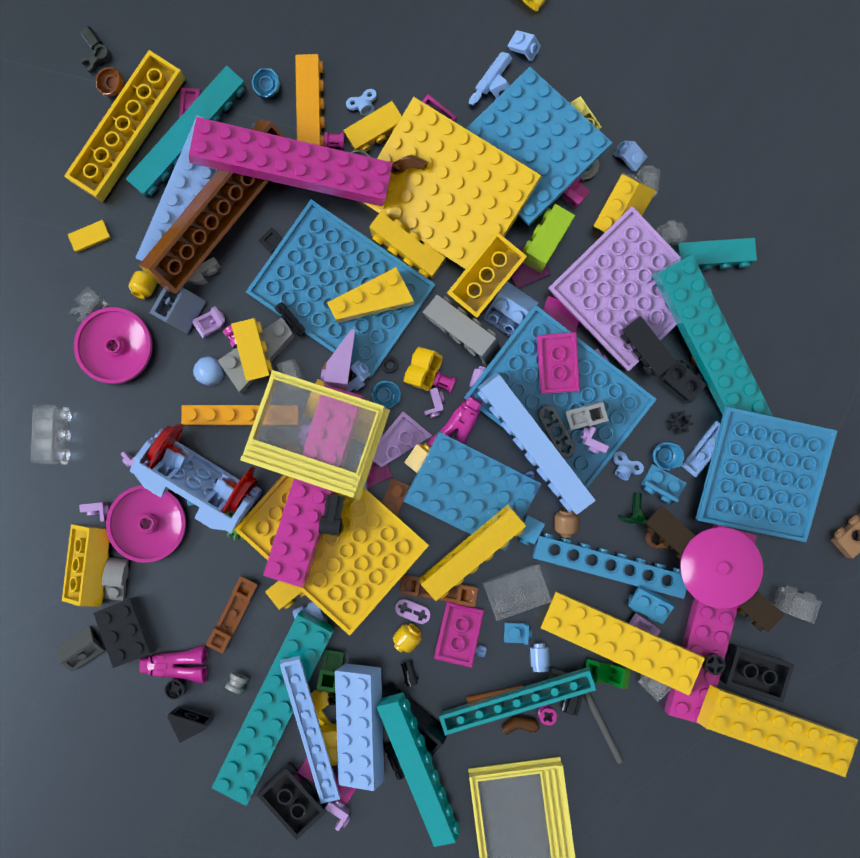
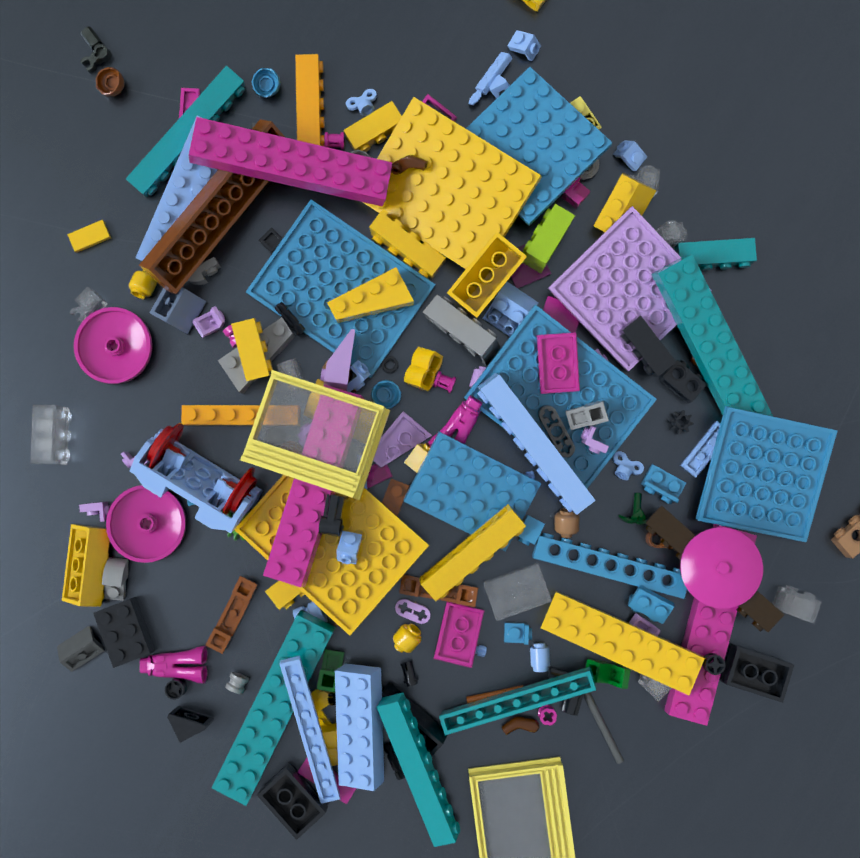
yellow brick [64,50,186,203] -> none
light blue hair [193,356,225,386] -> none
lavender bracket [325,800,351,831] -> none
lavender bracket [424,388,445,418] -> none
dark azure hair [652,441,685,471] -> none
yellow brick [696,685,858,777] -> none
none -> light blue bracket [336,531,362,564]

